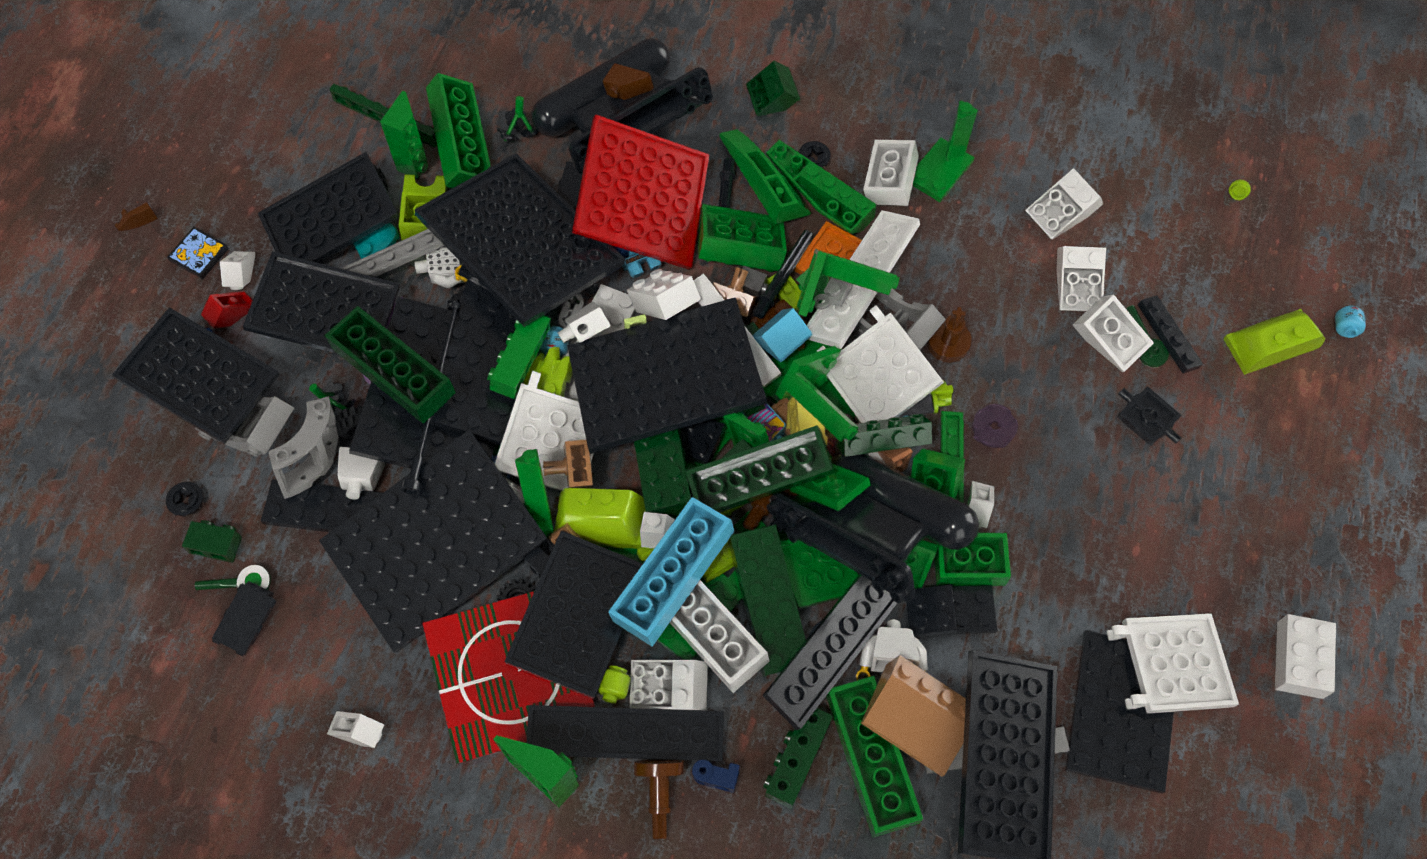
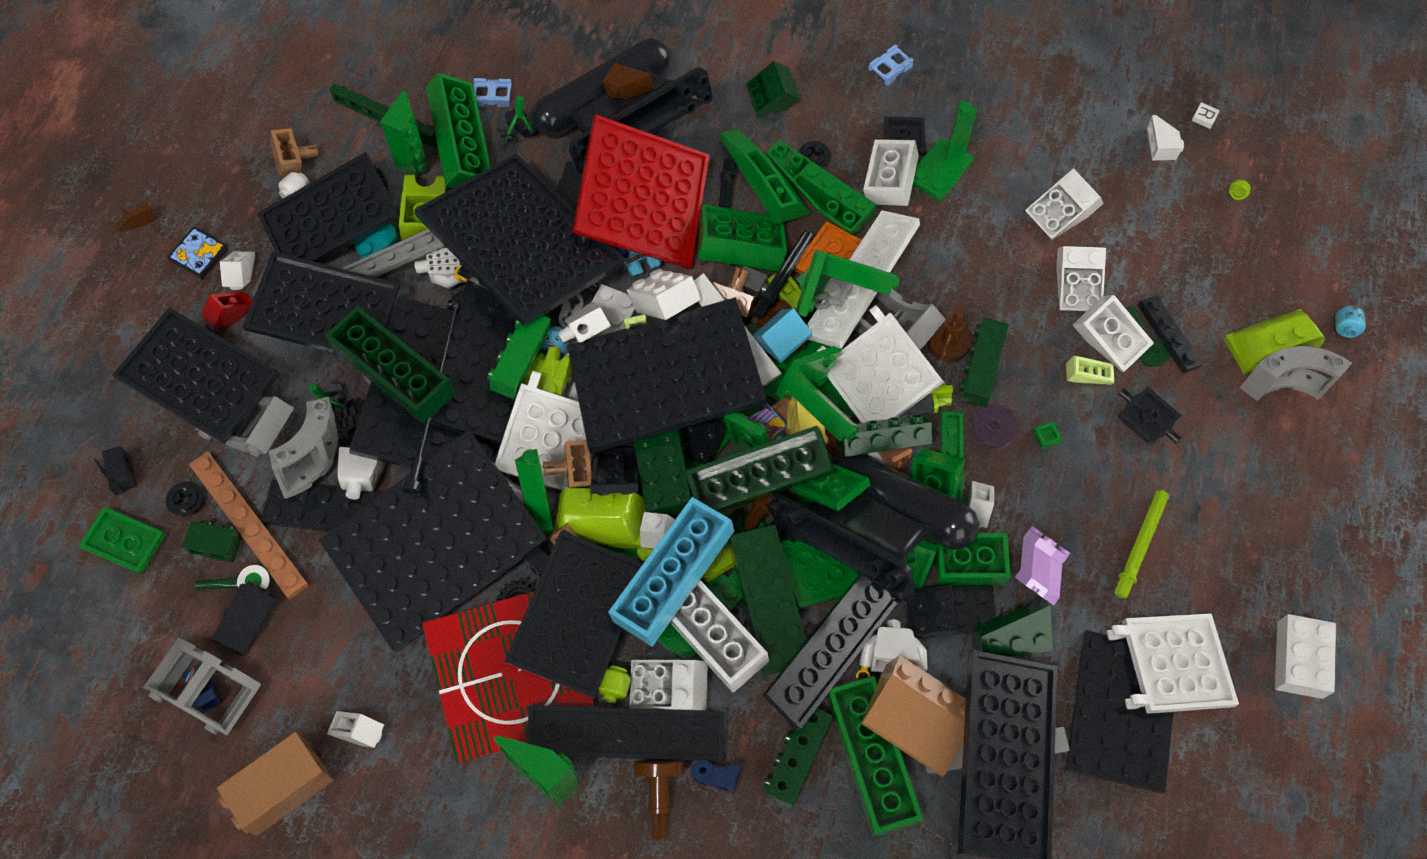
none -> green plate [78,507,166,575]
none -> black piece [94,446,137,496]
none -> light grey window [143,638,261,736]
none -> dark blue leg [182,663,223,713]
none -> nougat plate [189,451,309,600]
none -> medium nougat brick [217,732,334,836]
none -> medium nougat brick [270,128,318,179]
none -> white head [279,172,310,198]
none -> light blue piece [474,78,512,107]
none -> black plate [590,446,639,496]
none -> light blue piece [868,44,914,85]
none -> black plate [884,116,926,156]
none -> dark green brick [958,317,1009,408]
none -> dark green wedge [974,597,1053,657]
none -> lavender brick [1015,526,1070,605]
none -> green tile [1032,421,1063,450]
none -> yellowish green slope [1066,356,1114,385]
none -> lime axle [1114,490,1169,599]
none -> white slope [1146,115,1184,160]
none -> white tile [1192,102,1220,129]
none -> light grey window [1239,346,1352,401]

